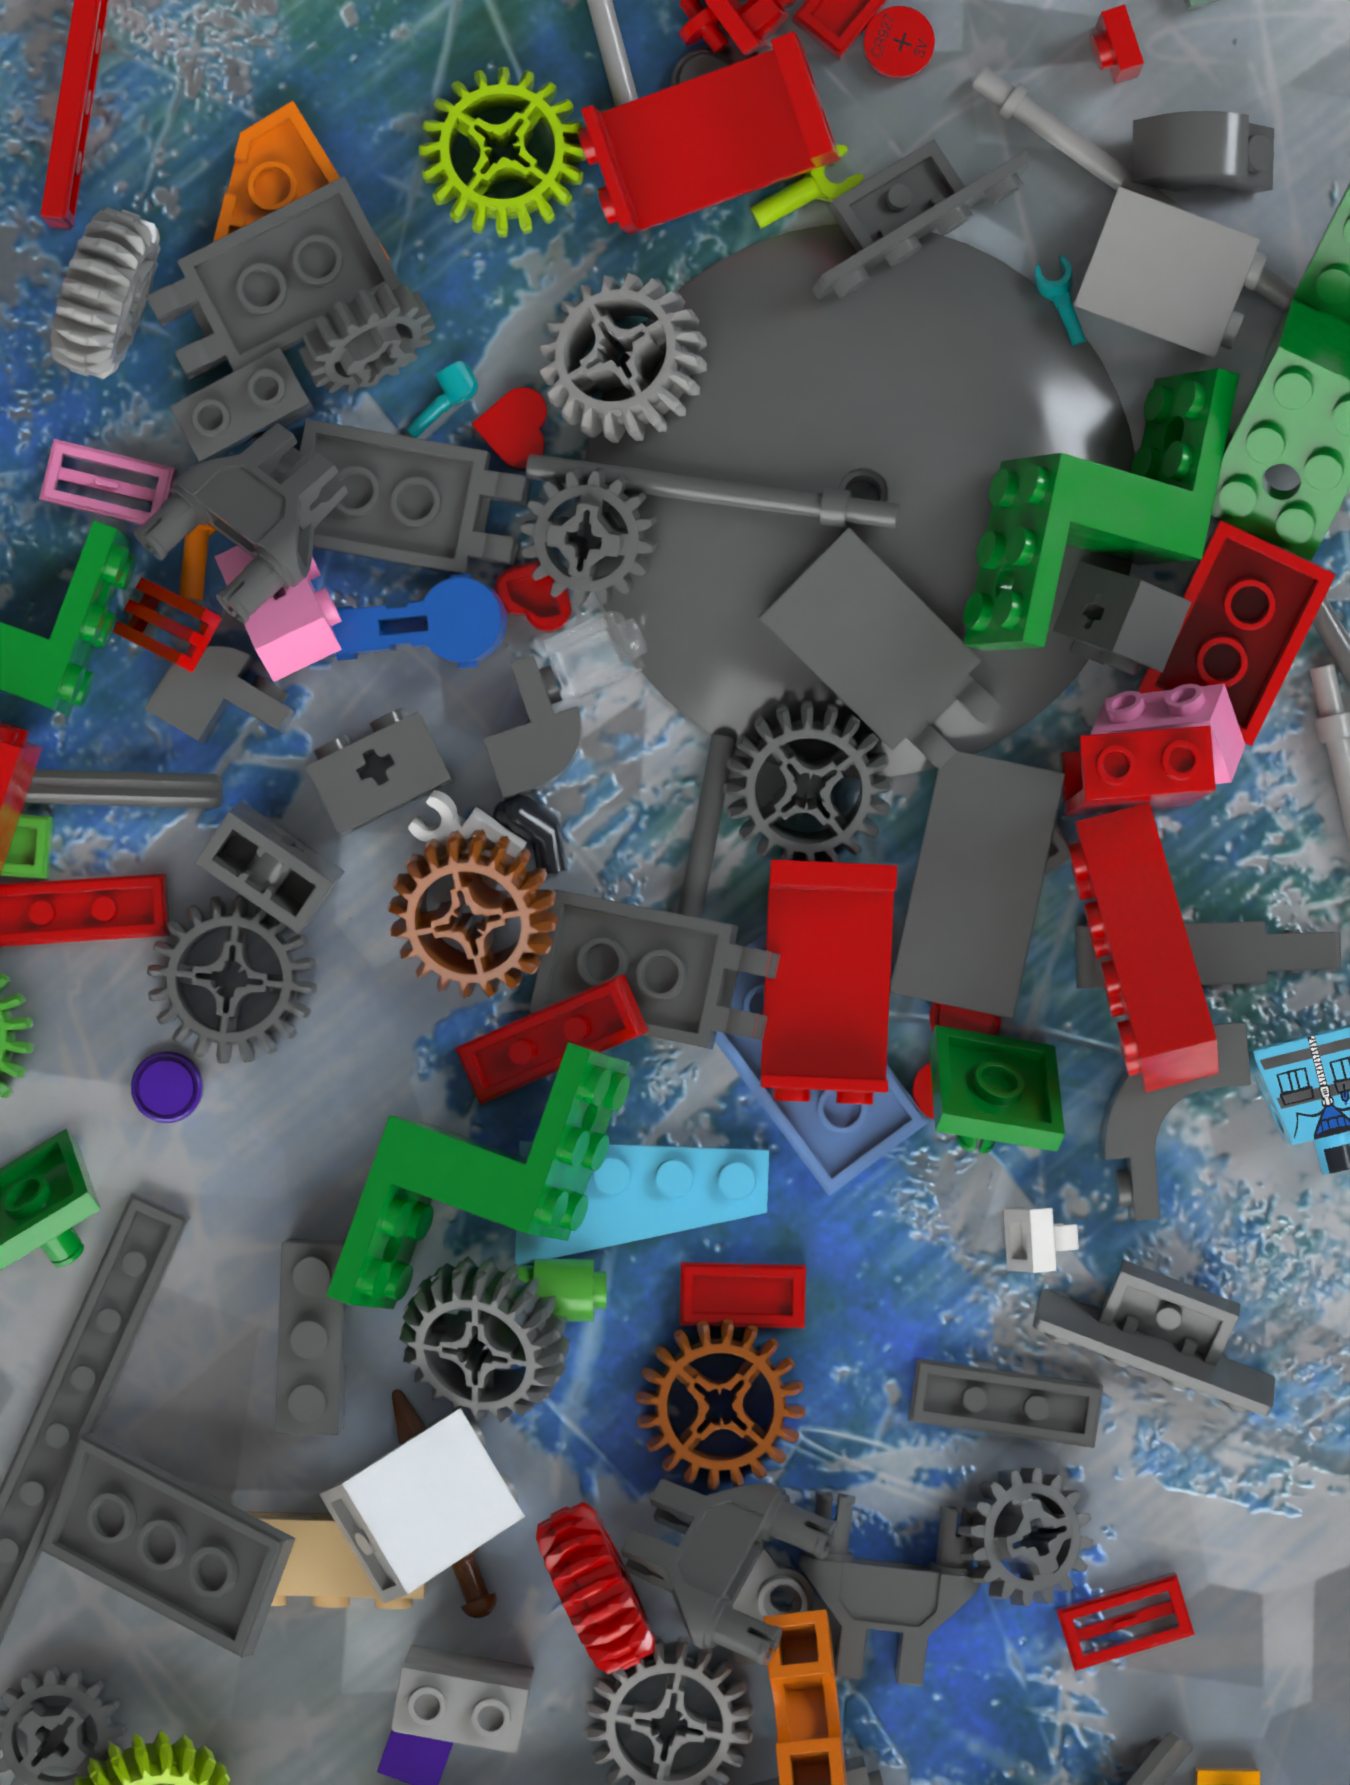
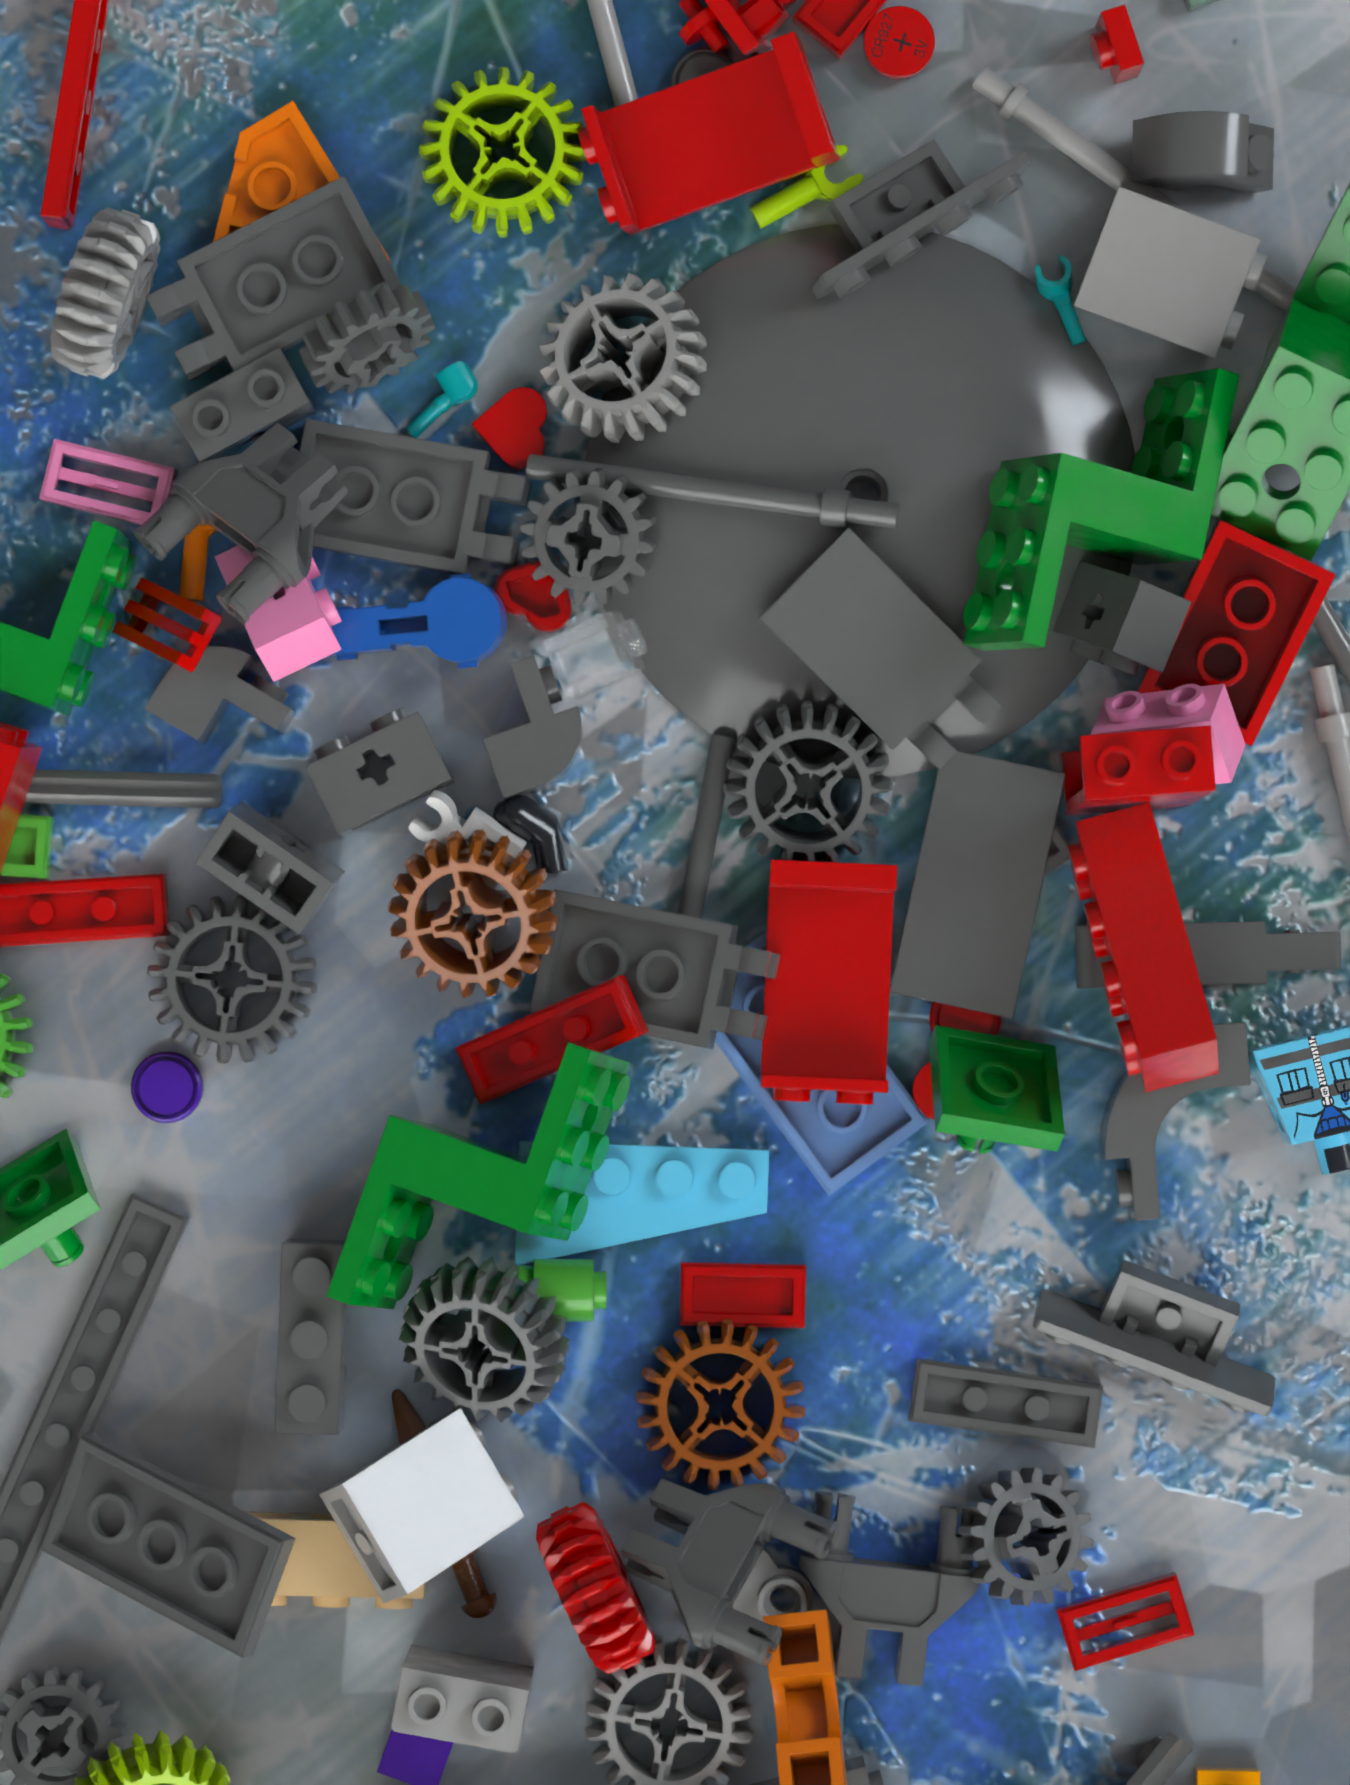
white tile [1003,1207,1079,1273] -> none

